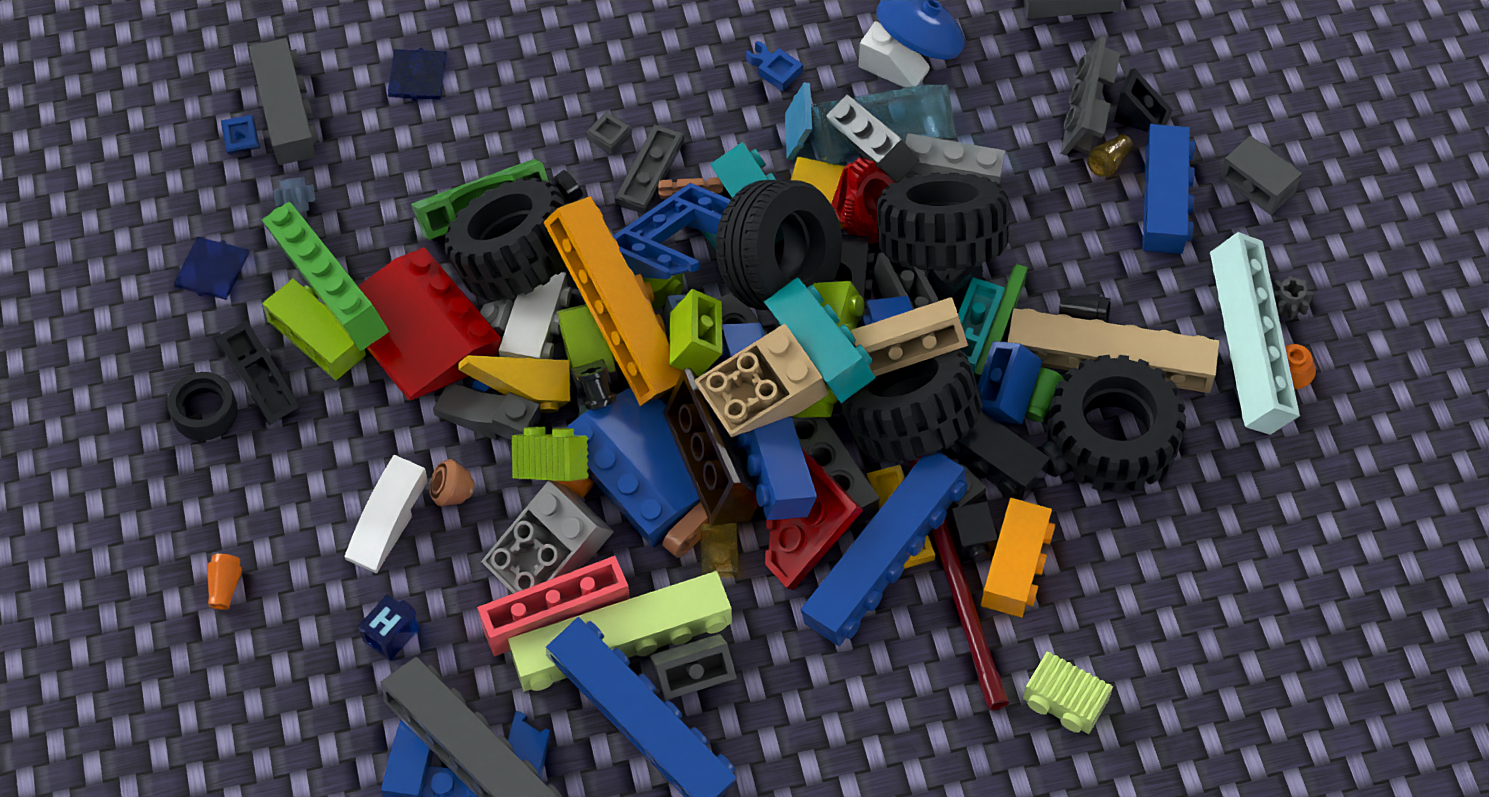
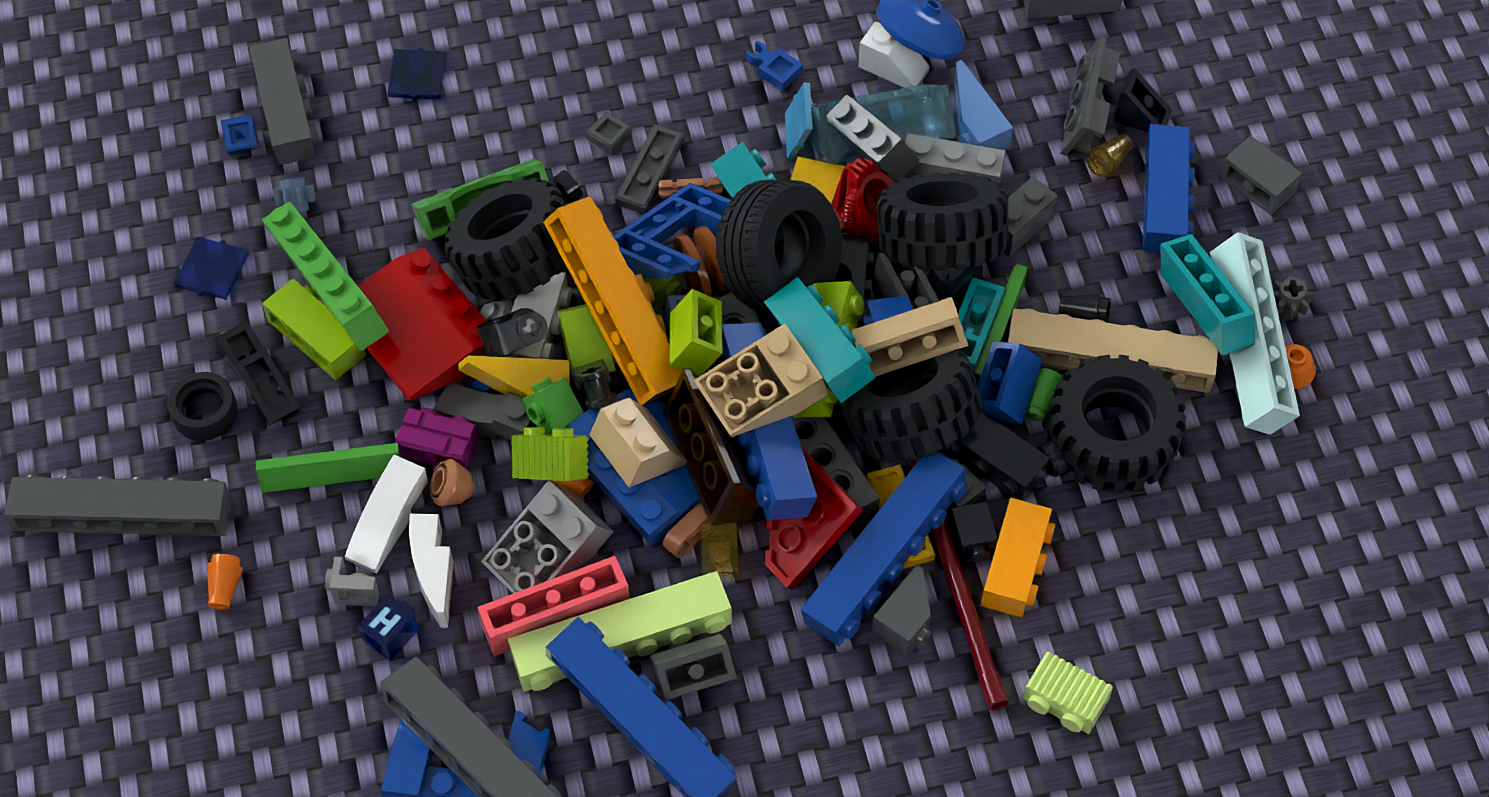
none -> dark grey brick [4,474,231,536]
none -> bright green tile [256,443,401,493]
none -> light grey bracket [325,557,380,606]
none -> magenta brick [395,407,478,469]
none -> white slope [409,514,454,628]
none -> black piece [476,308,548,357]
none -> bright green brick [522,377,584,434]
none -> tan slope [589,398,687,488]
none -> dark orange wheel [674,226,730,297]
none -> dark grey slope [872,565,931,657]
none -> medium blue slope [954,59,1013,150]
none -> dark grey brick [1003,176,1058,257]
none -> teal brick [1160,234,1254,355]

